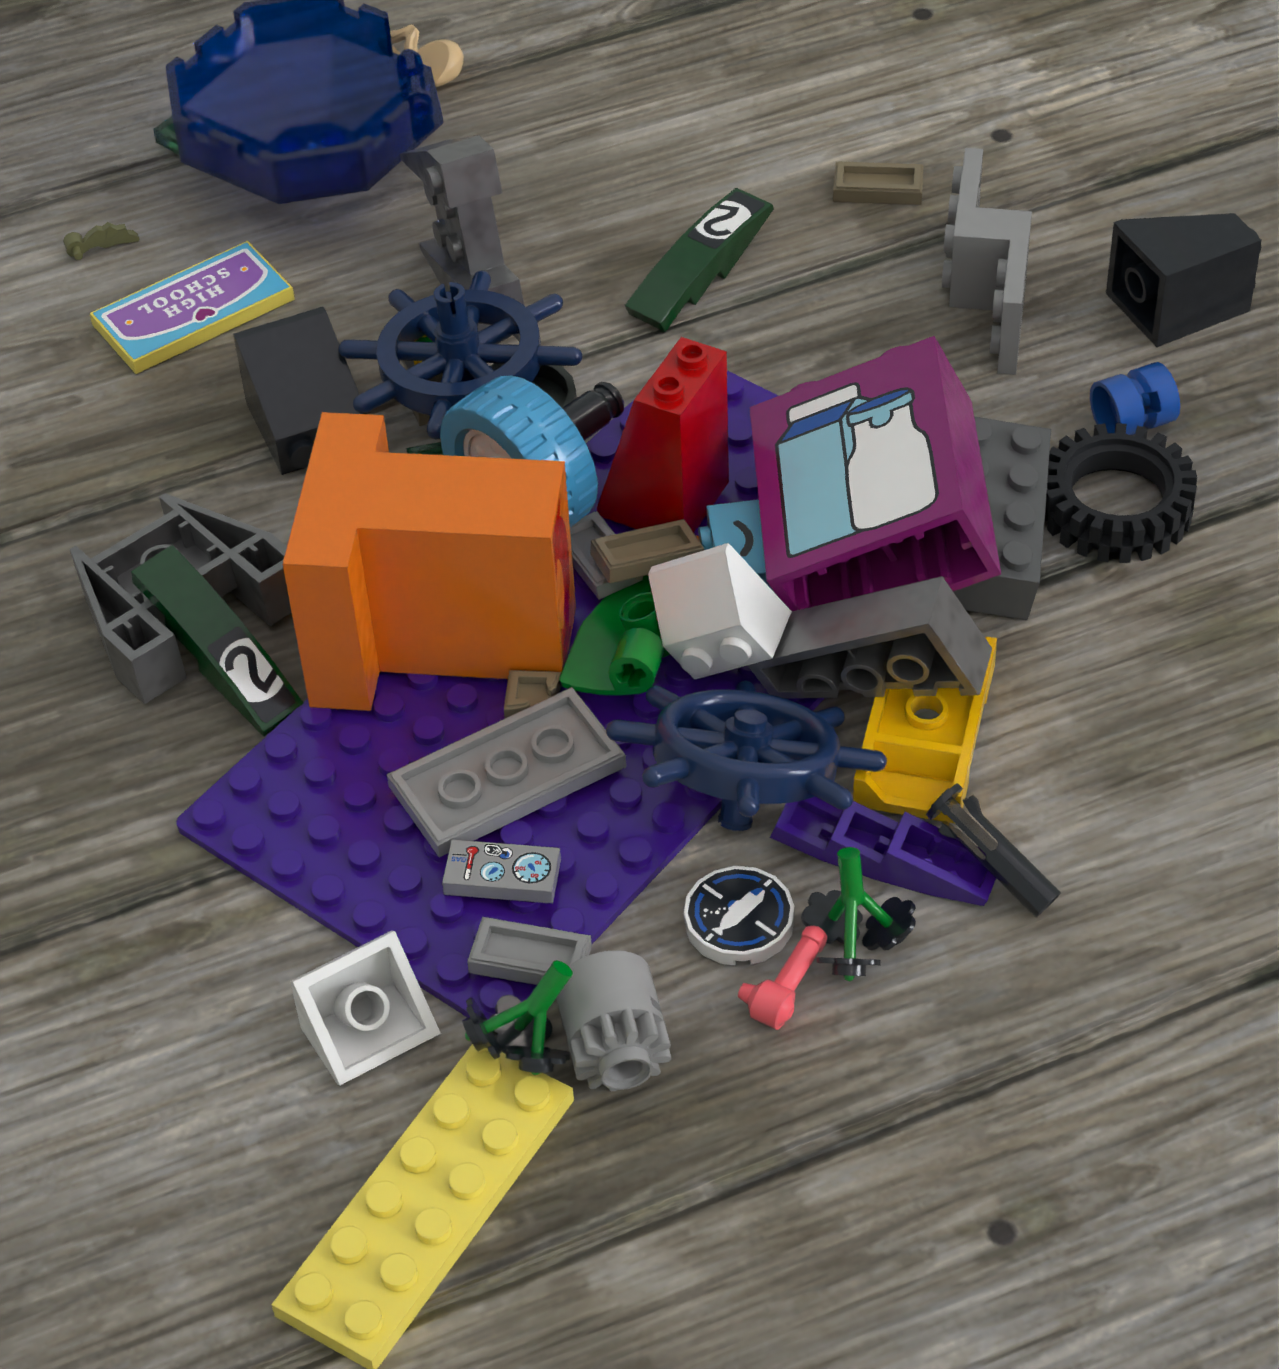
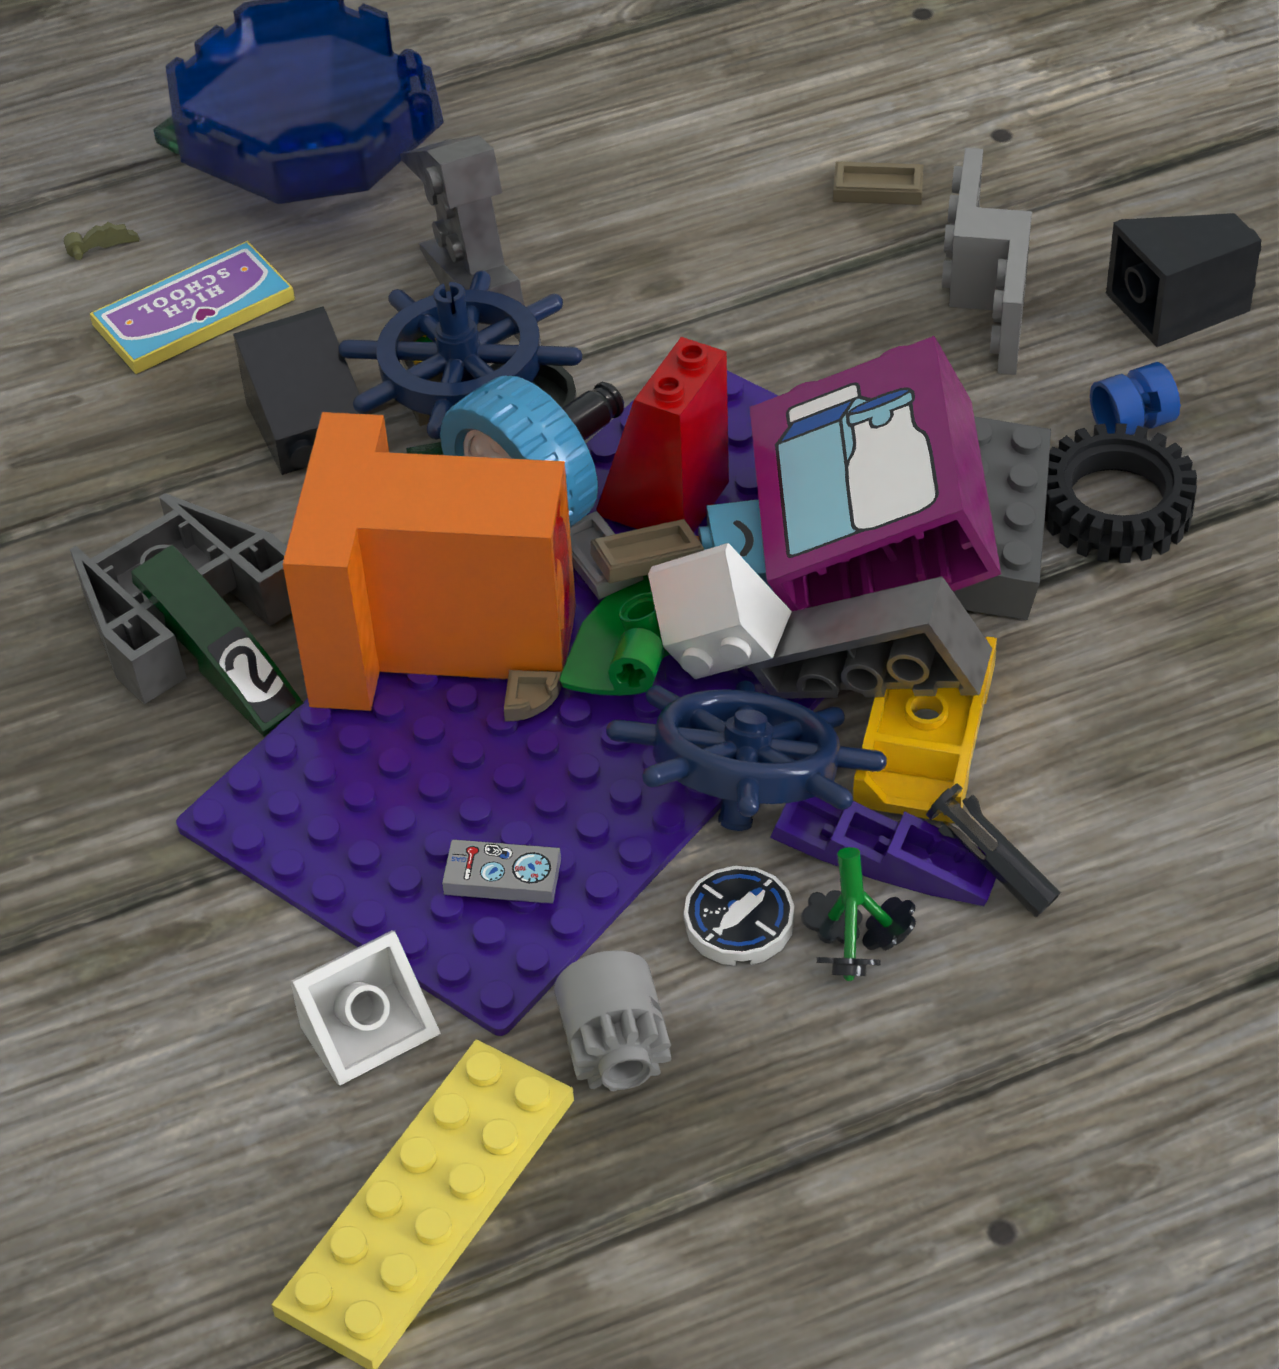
tan piece [380,25,464,87] -> none
light grey tile [387,687,626,857] -> none
plant [462,960,573,1075] -> none
light grey tile [467,917,592,985] -> none
dark green slope [624,188,774,332] -> none
coral piece [738,925,827,1030] -> none

